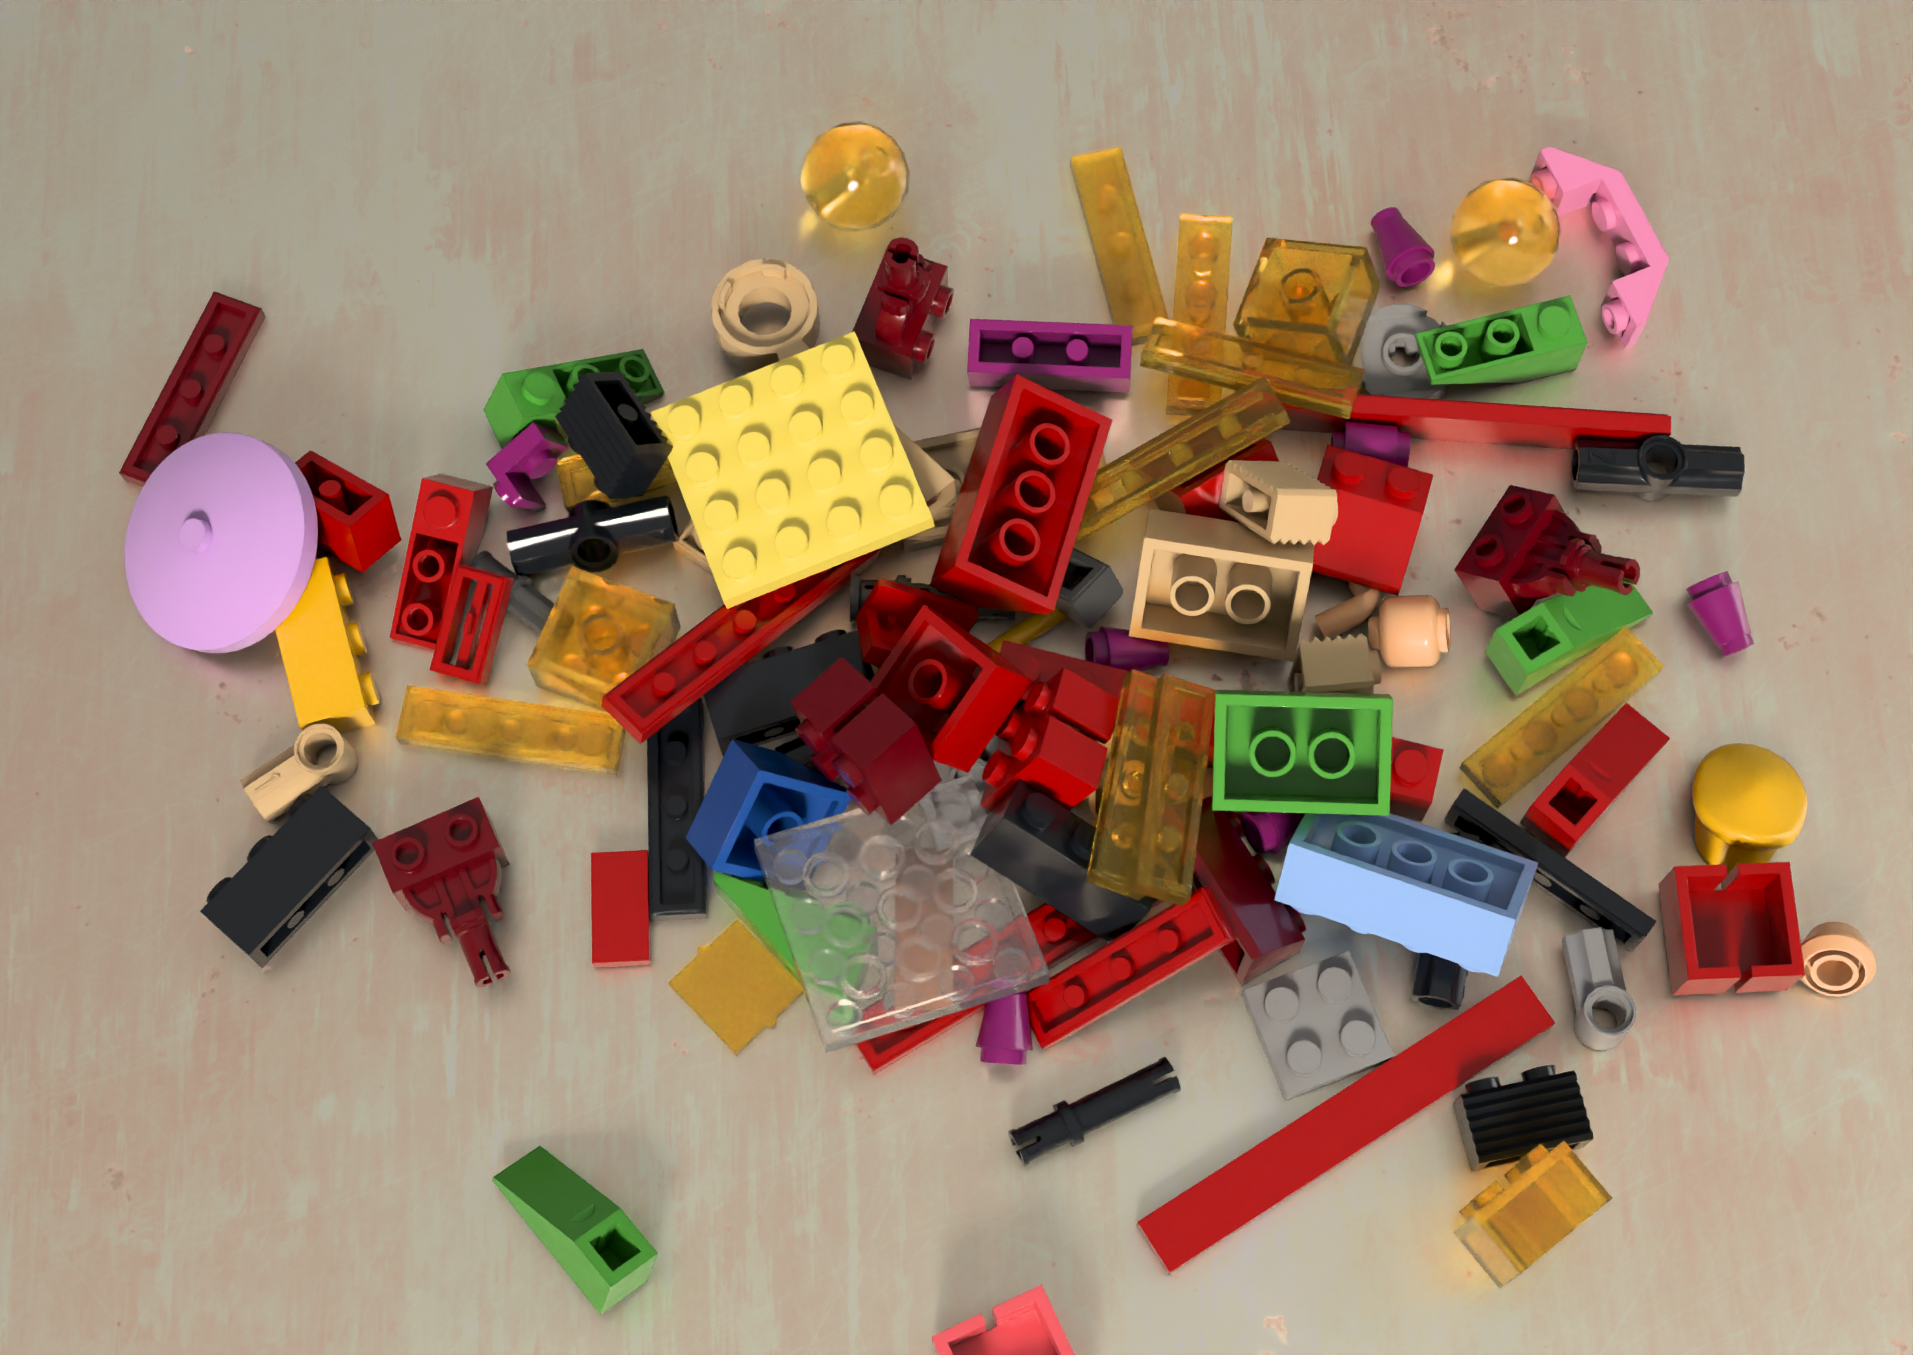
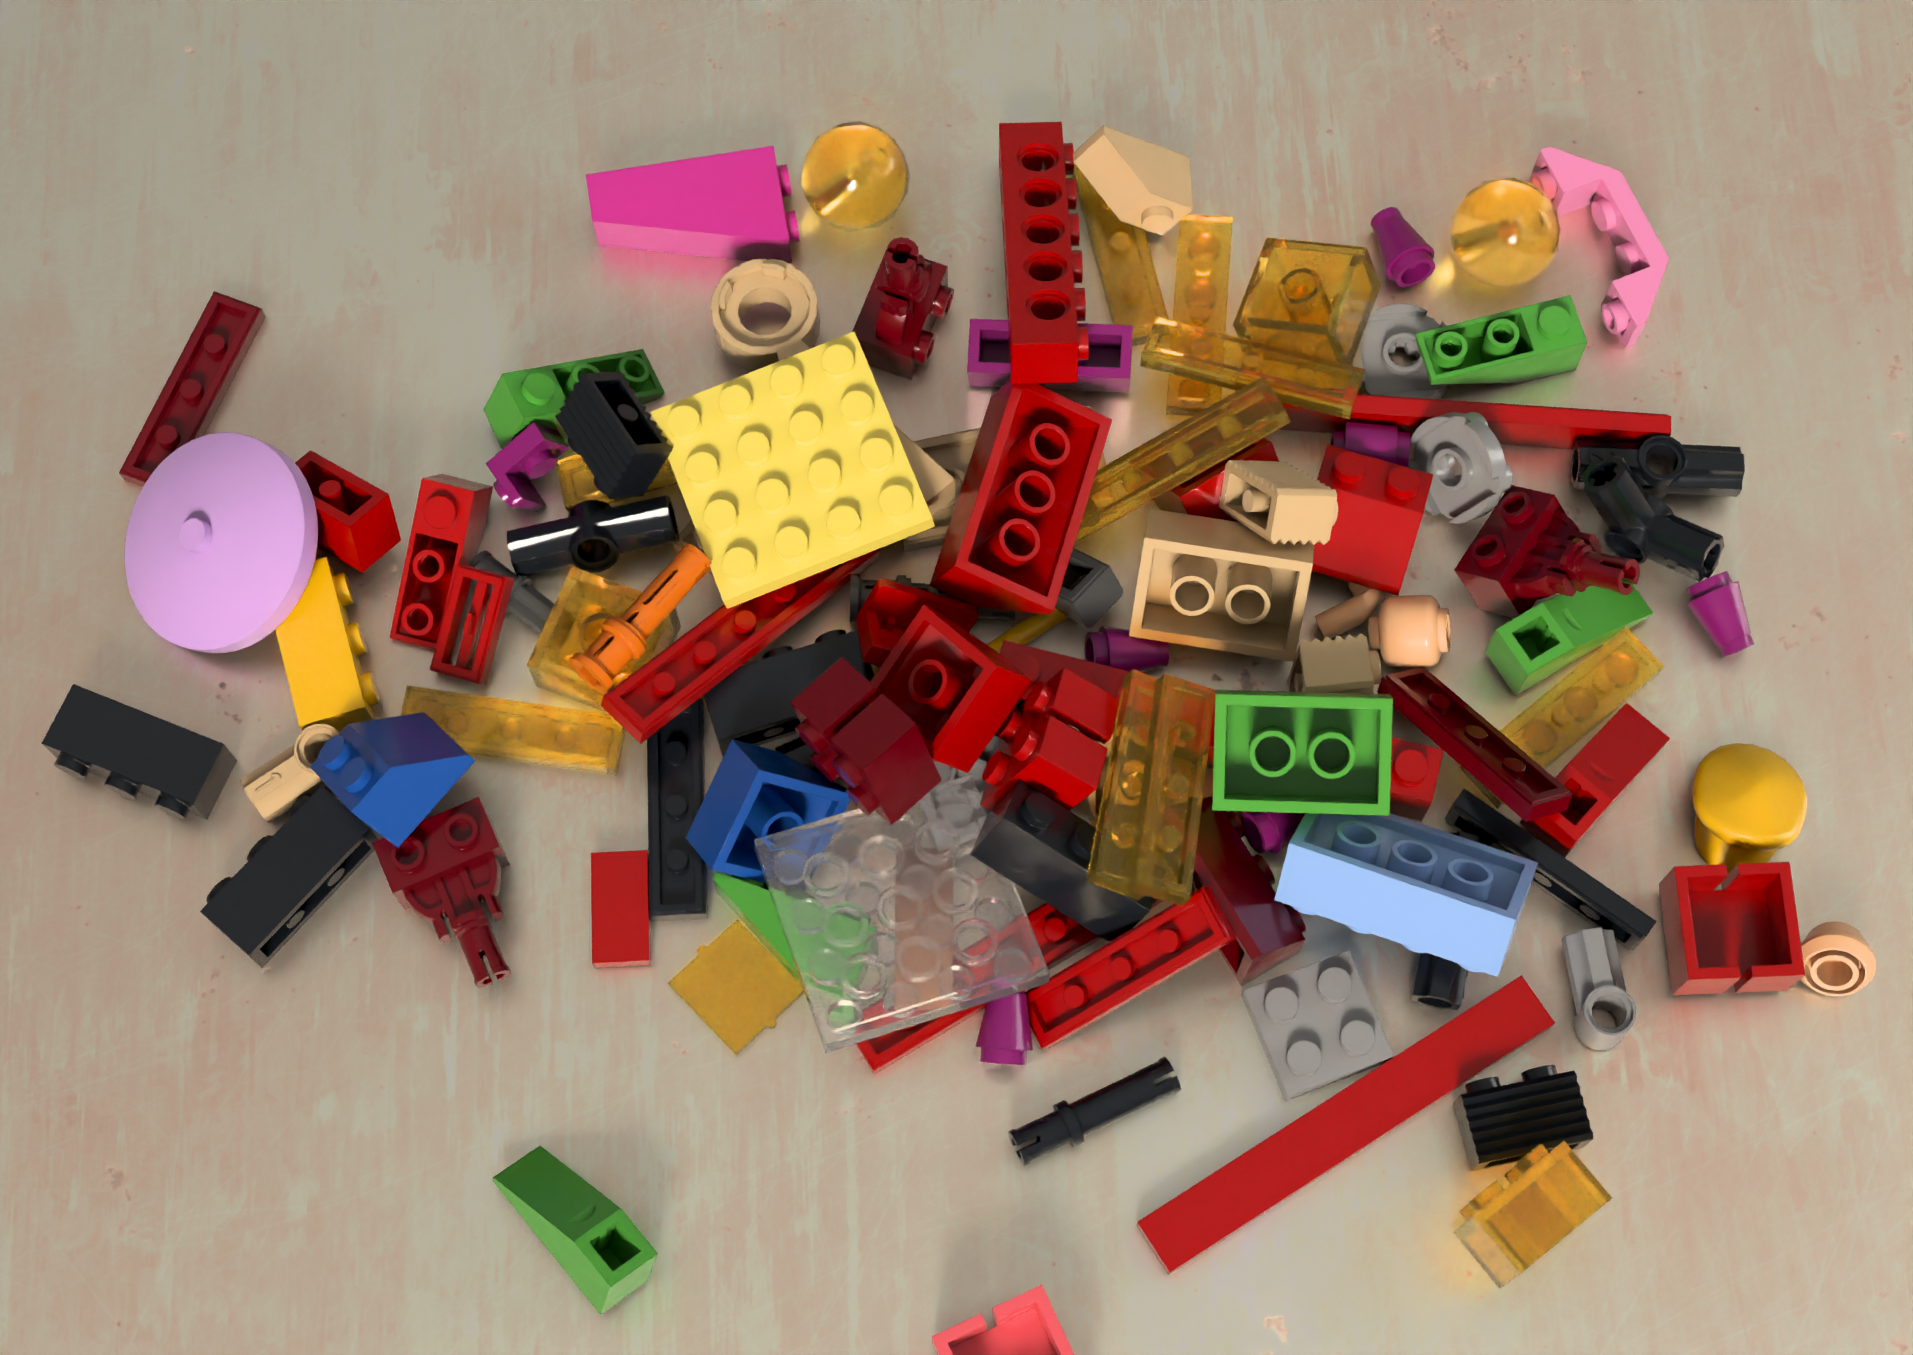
none -> black brick [42,684,237,820]
none -> blue slope [310,712,475,848]
none -> orange pin [569,543,711,694]
none -> dark pink slope [586,146,800,263]
none -> red brick [999,122,1089,384]
none -> tan slope [1073,125,1194,235]
none -> dark red tile [1377,667,1573,822]
none -> light grey plate [1408,412,1513,524]
none -> black piece [1580,455,1724,581]

